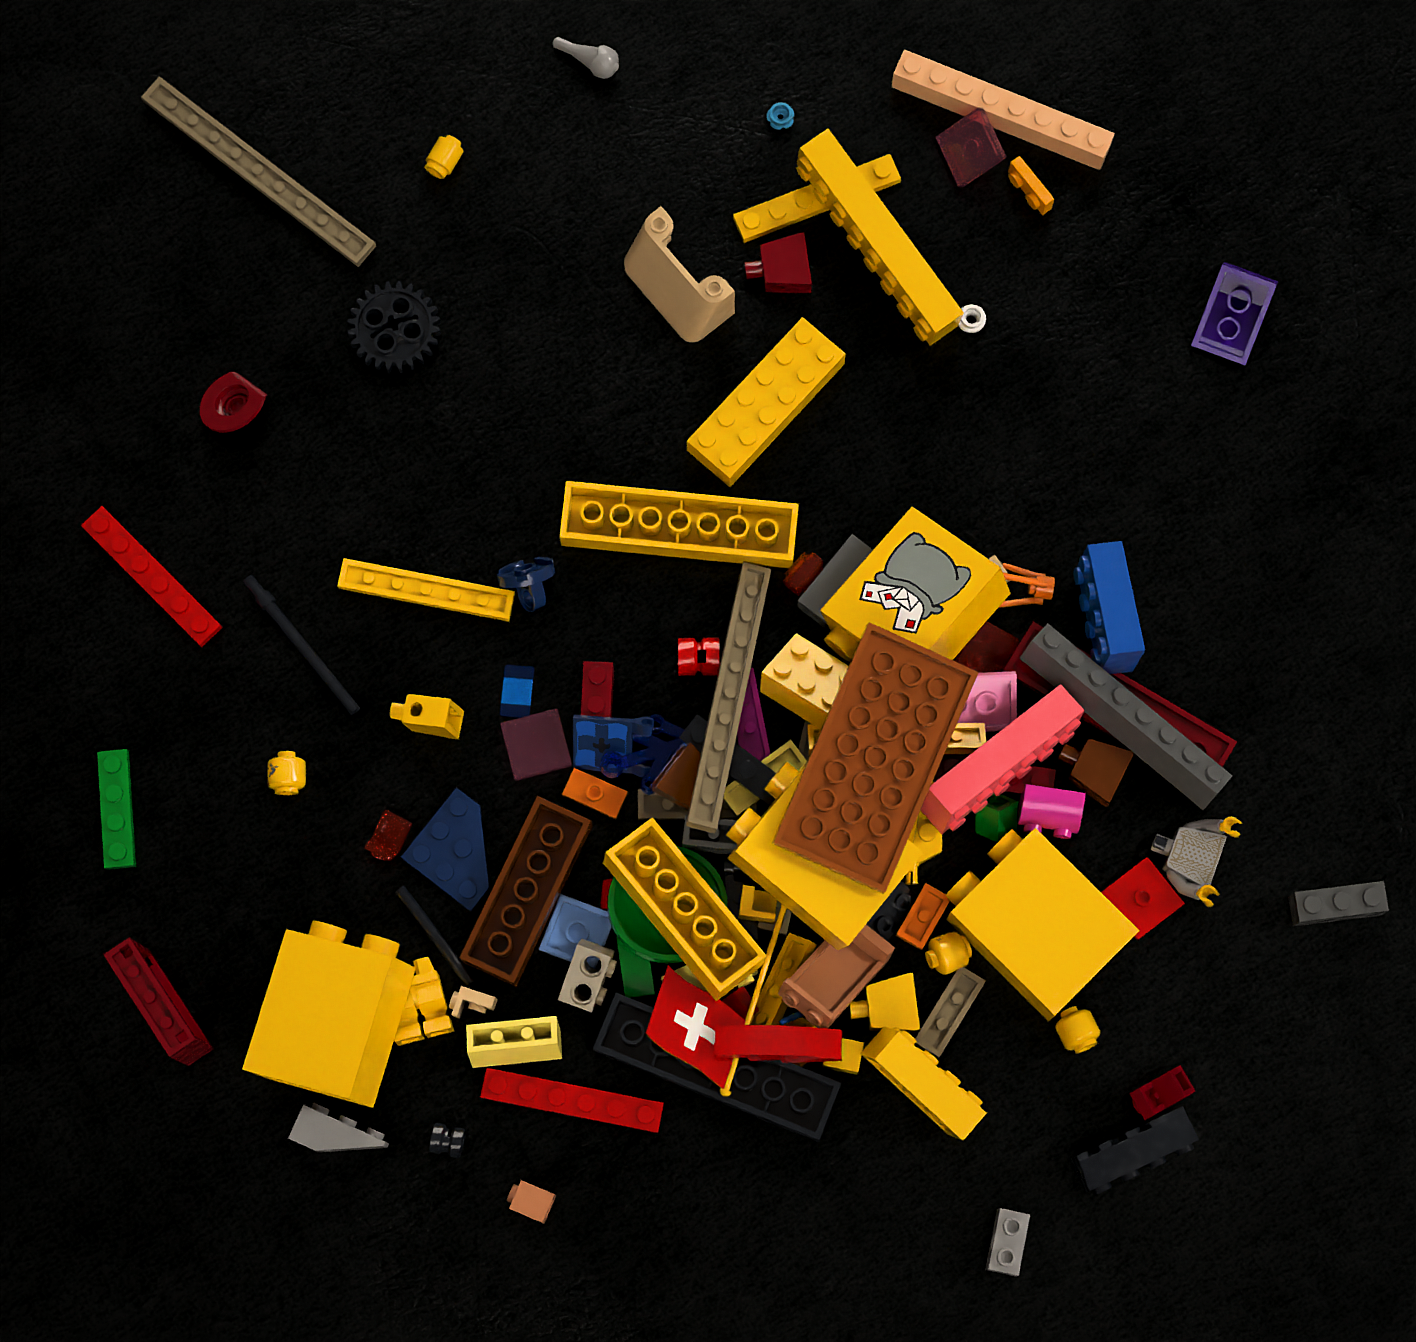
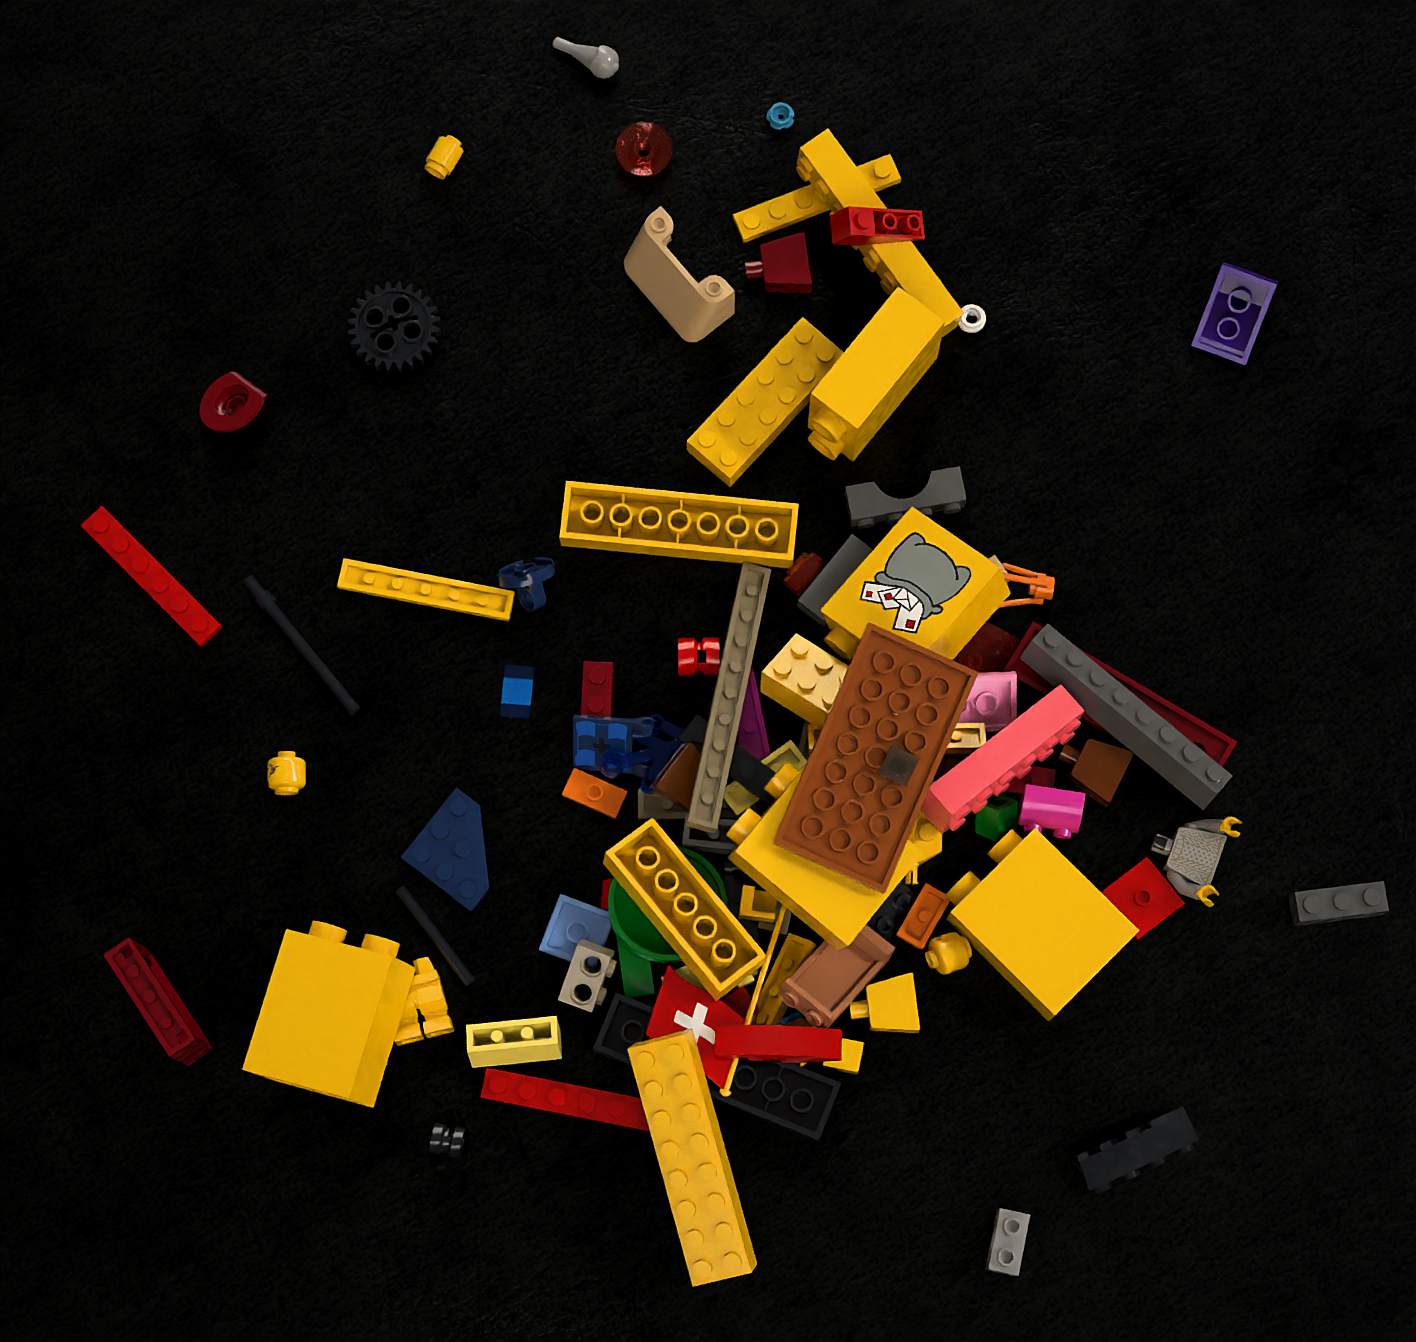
green plate [97,749,136,870] -> none
dark tan plate [141,77,376,267] -> none
light grey slope [288,1103,389,1152] -> none
clear red bracket [364,810,412,861] -> none
yellow torso [390,694,464,740] -> none
tan bracket [449,986,498,1019] -> none
reddish brown brick [459,796,593,987] -> none
clear pink tile [500,708,572,781] -> none
nougat brick [507,1180,556,1224] -> none
yellow brick [860,1027,987,1141] -> none
light nougat brick [892,49,1115,170] -> none
dark tan plate [915,967,986,1059] -> none
clear pink tile [935,107,1006,187] -> none
light orange plate [1008,156,1054,215] -> none
yellow head [1055,1006,1100,1054] -> none
blue brick [1074,541,1145,674] -> none
dark red brick [1129,1065,1196,1120] -> none
none -> clear red dish [616,122,672,177]
none -> yellow brick [627,1029,757,1287]
none -> yellow brick [808,287,945,461]
none -> red slope [830,206,925,246]
none -> dark grey arch [844,466,967,529]
none -> clear smoke plate [877,745,919,787]

